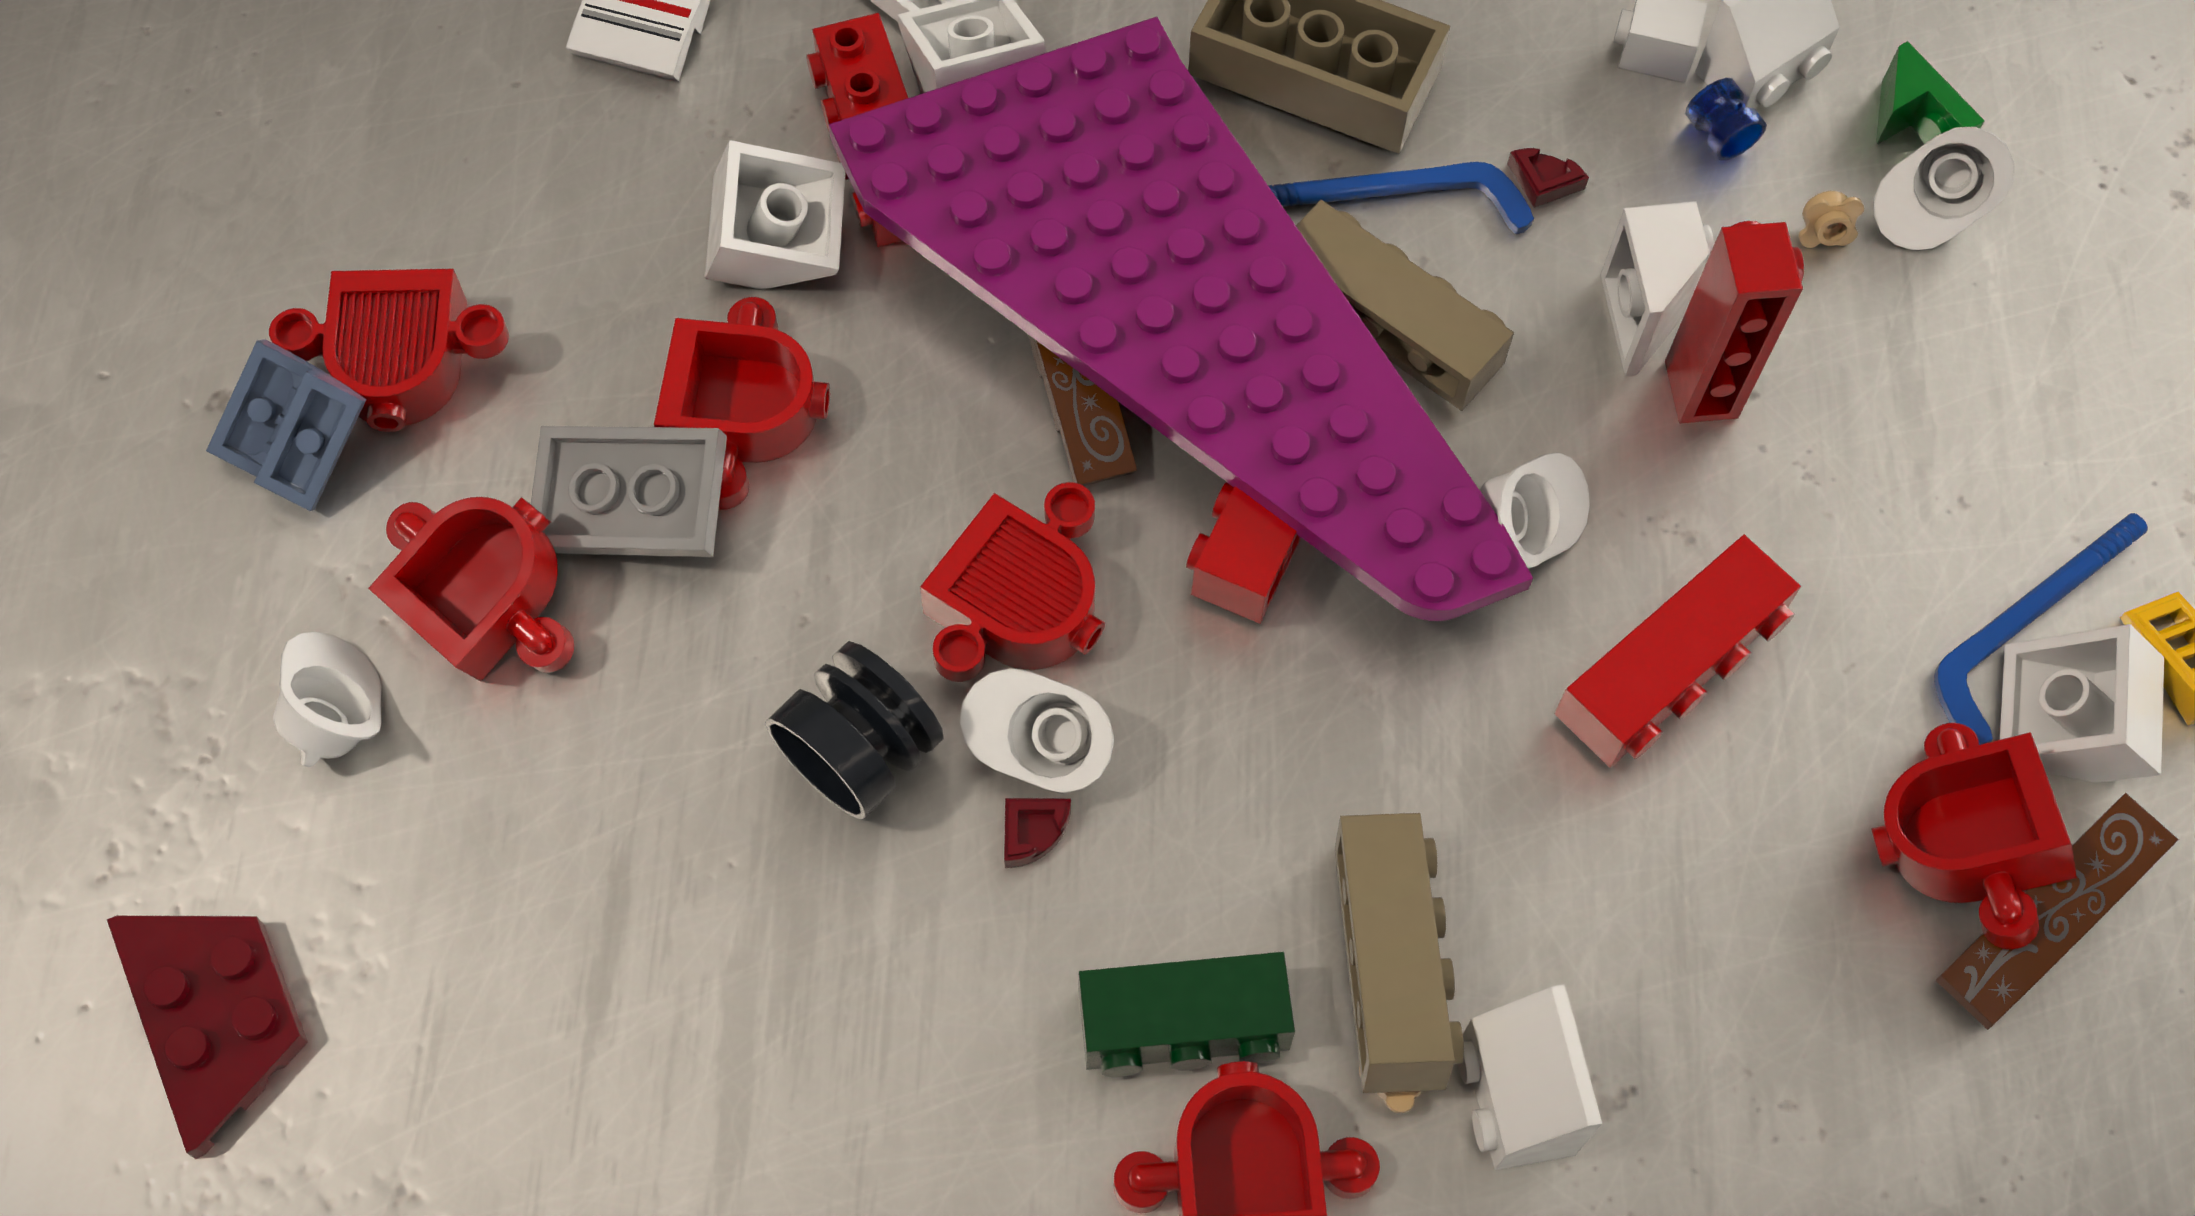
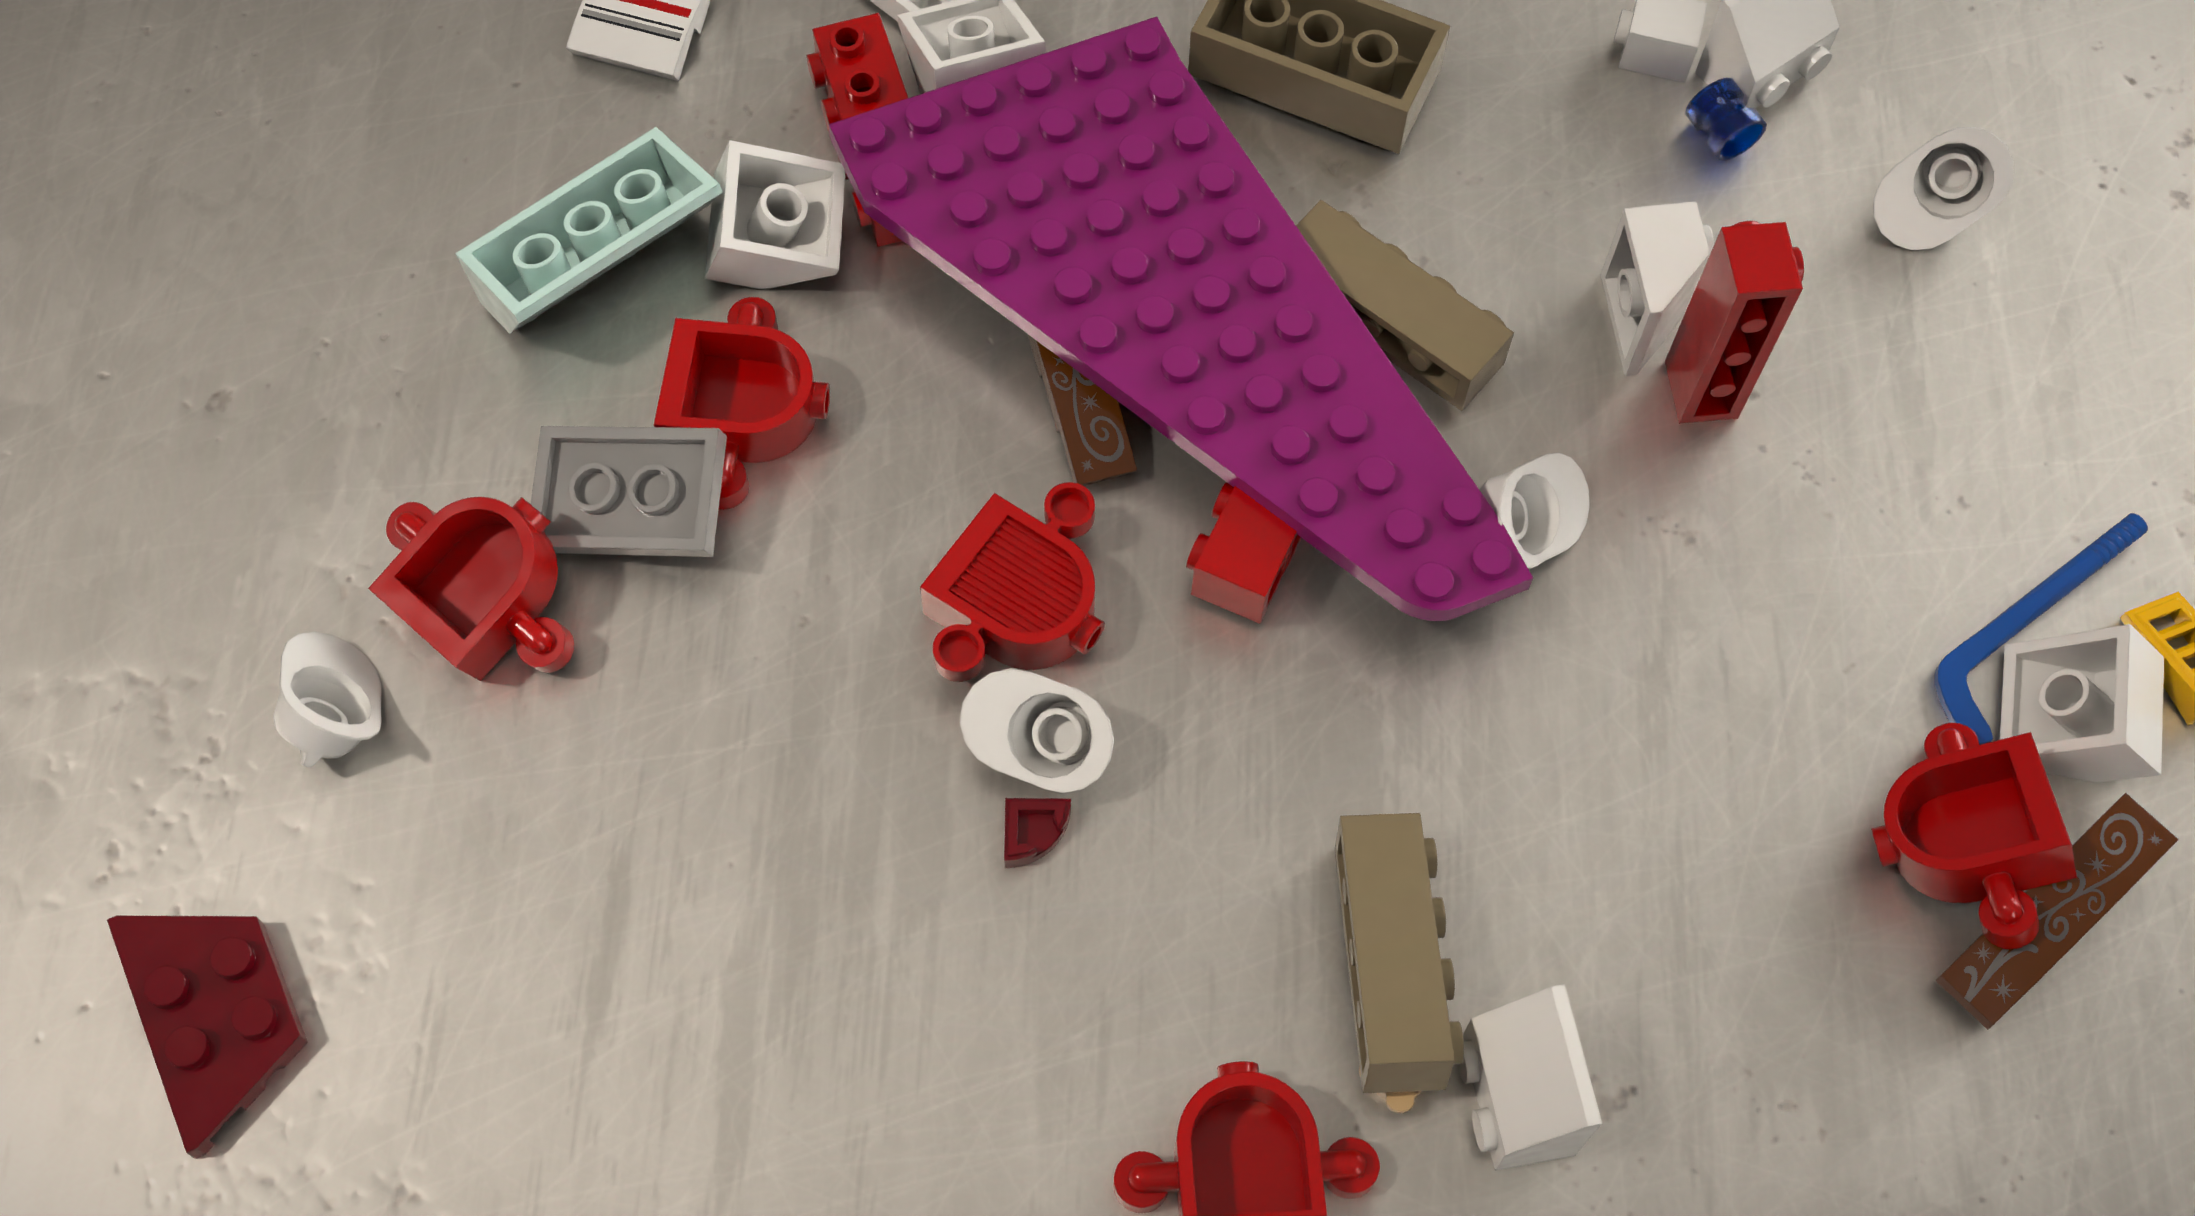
sand blue slope [206,339,366,511] -> none
red piece [269,269,509,432] -> none
black wheel [765,641,944,820] -> none
dark green brick [1078,952,1295,1077] -> none
blue piece [1268,162,1534,235] -> none
dark red tile [1507,148,1589,208] -> none
red brick [1554,534,1801,768] -> none
tan plate [1799,191,1864,248] -> none
green slope [1876,41,1985,144] -> none
none -> light aqua slope [455,127,722,334]

